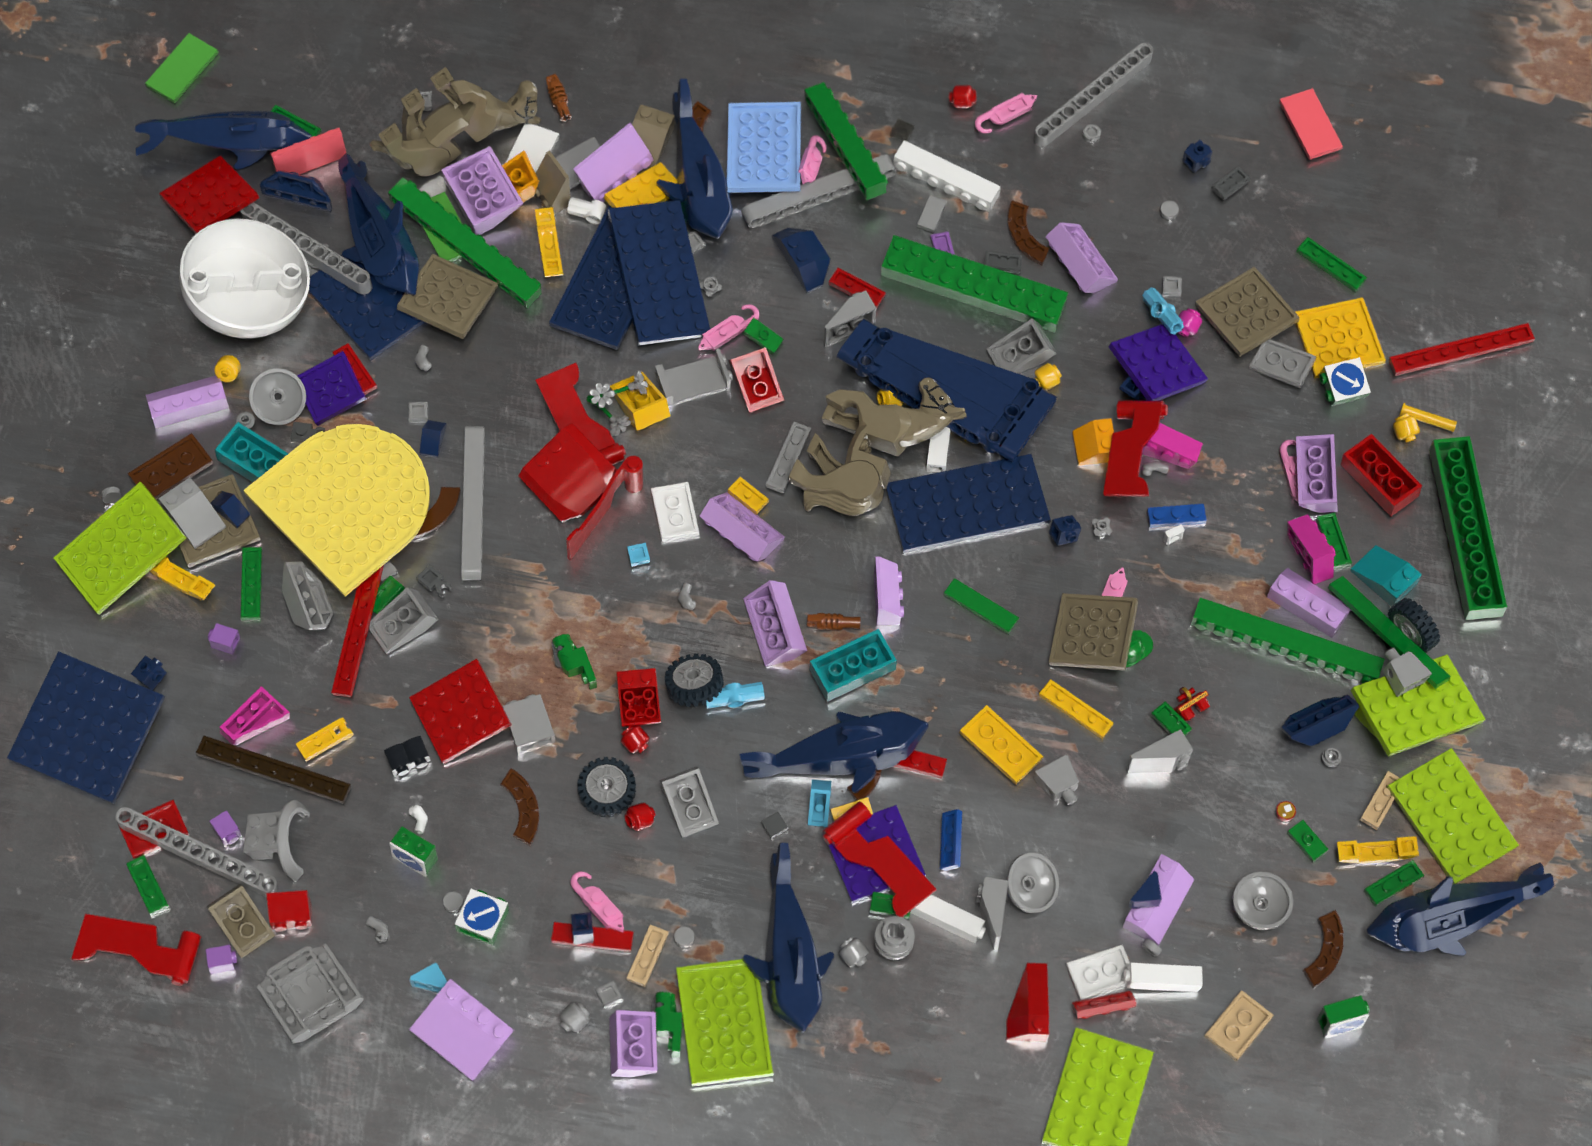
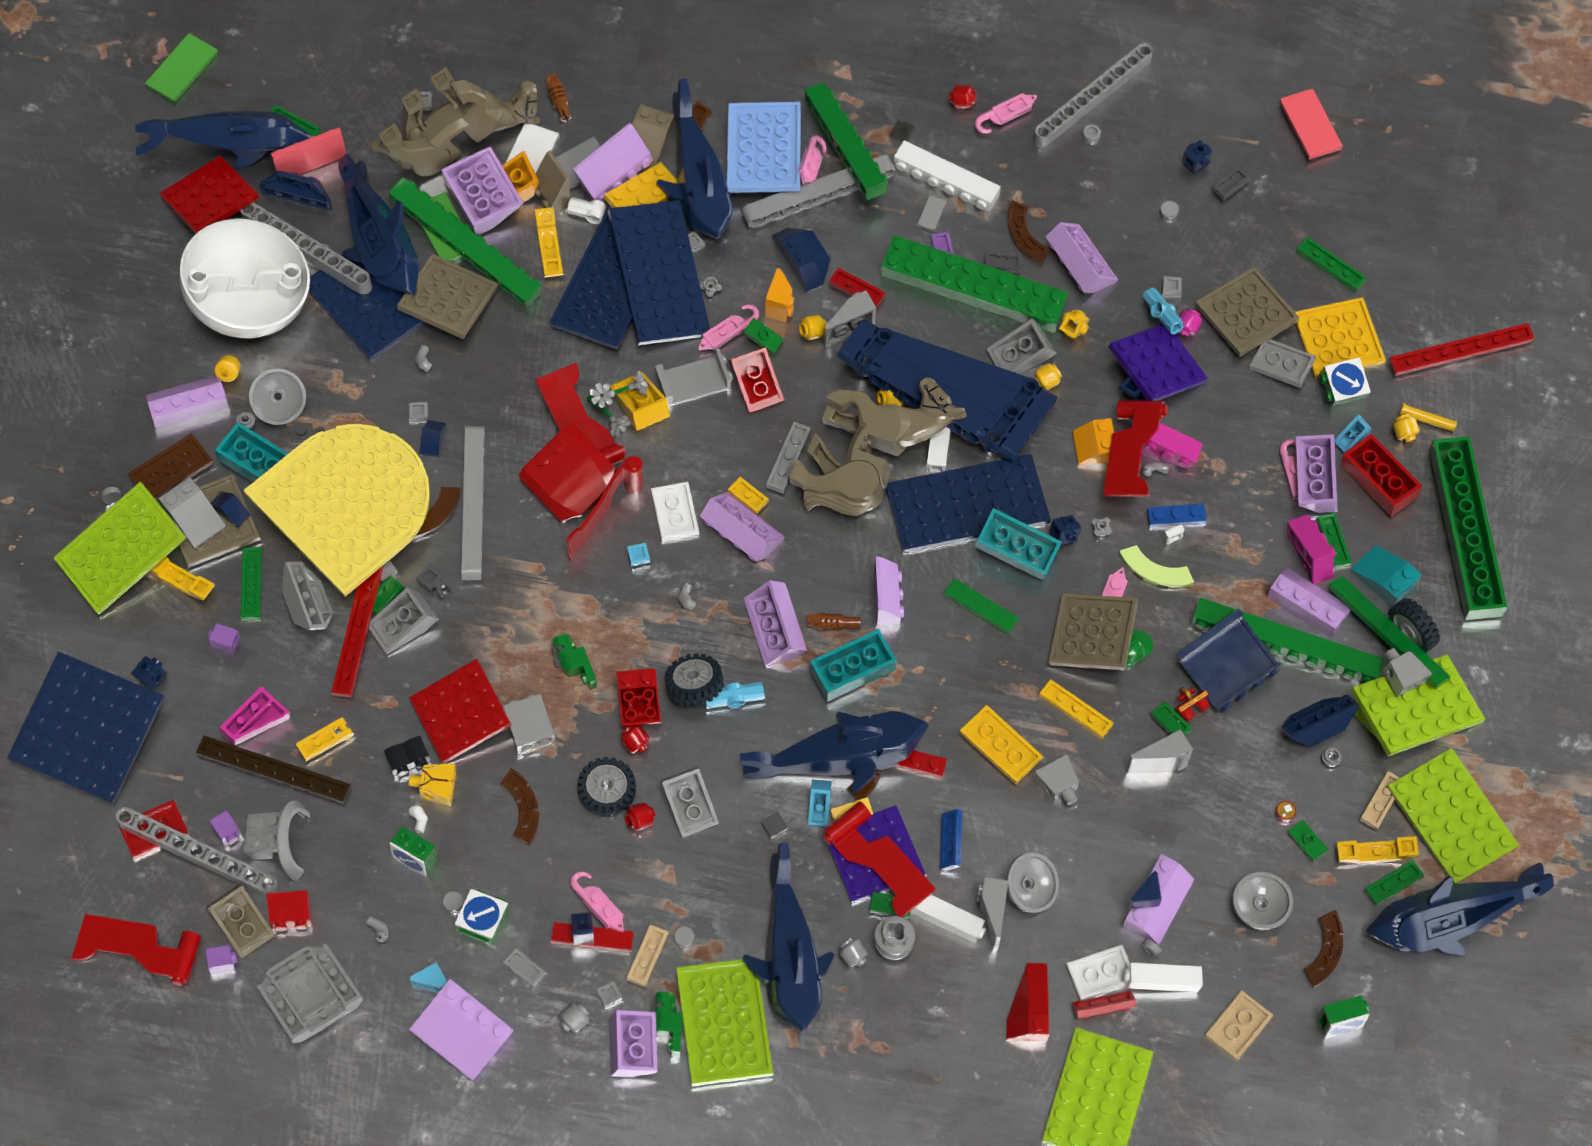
green tile [126,855,169,916] -> none
dark purple plate [297,351,367,426] -> none
red plate [332,343,377,395] -> none
none -> yellow torso [409,763,456,806]
none -> light grey tile [503,948,546,989]
none -> light orange slope [765,268,795,323]
none -> yellow head [799,315,827,340]
none -> teal brick [974,508,1062,580]
none -> yellow brick [1059,310,1090,338]
none -> yellowish green tile [1119,545,1194,588]
none -> dark blue panel [1176,609,1281,712]
none -> medium azure slope [1335,415,1371,453]

